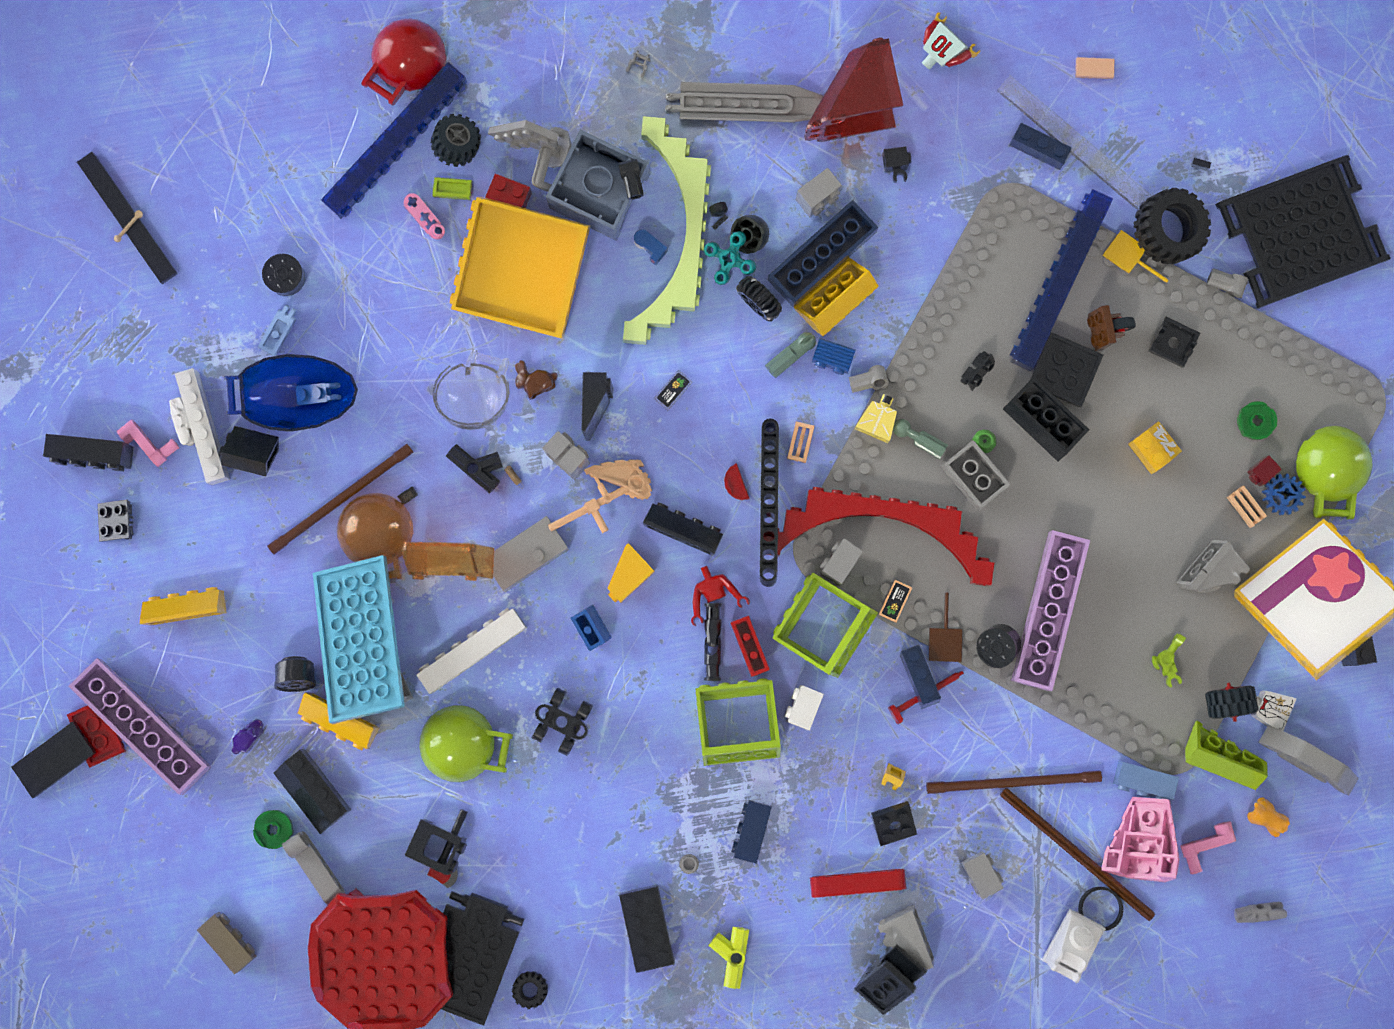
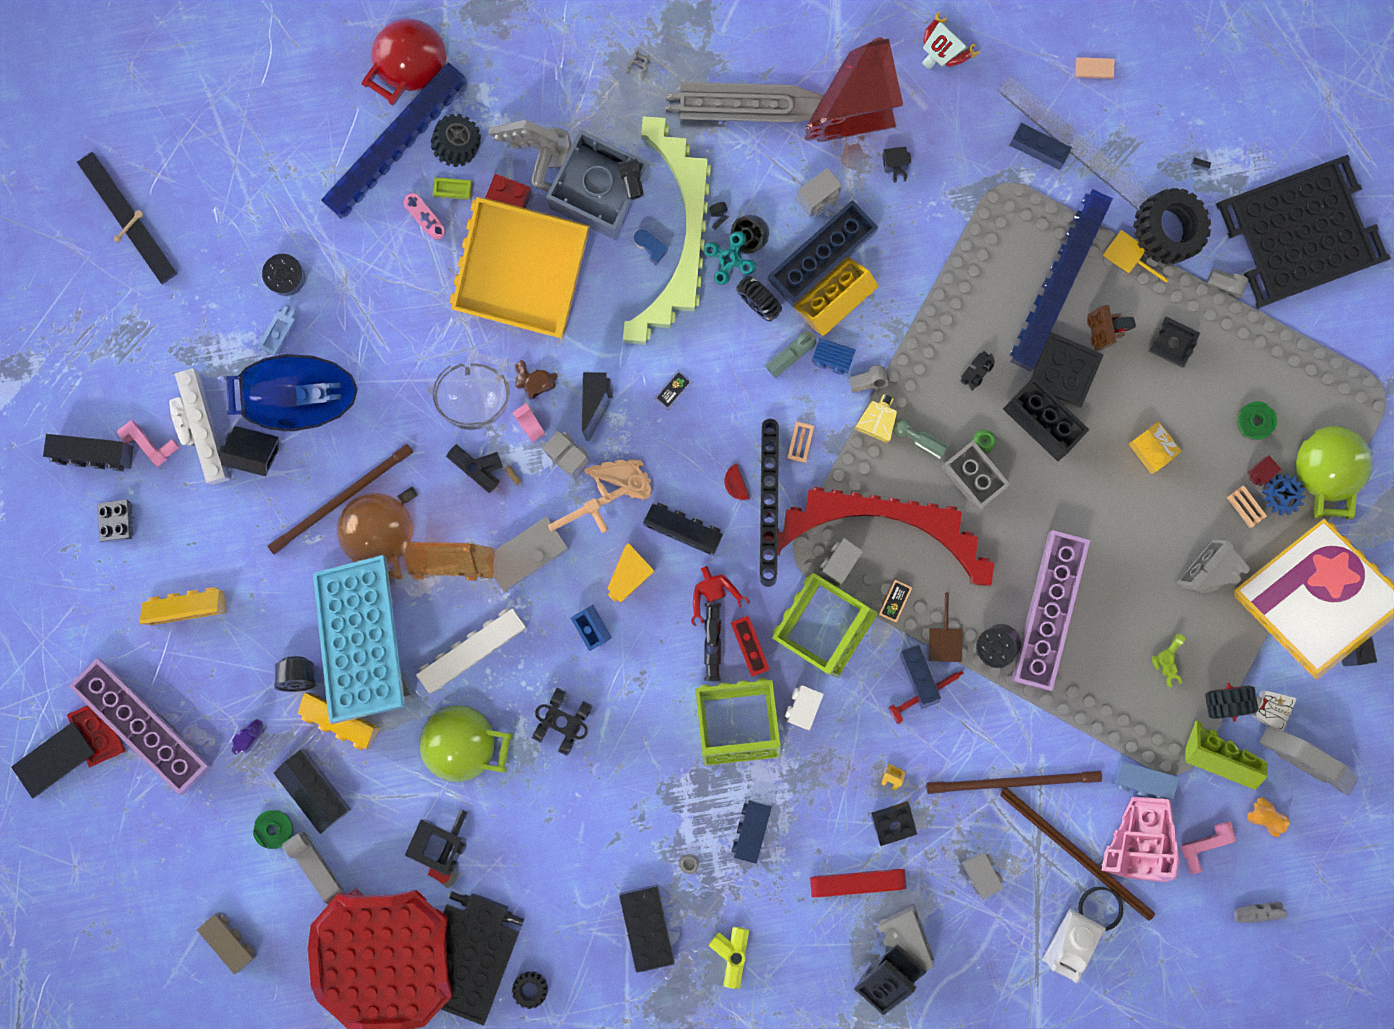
none -> bright pink leg [512,403,545,442]

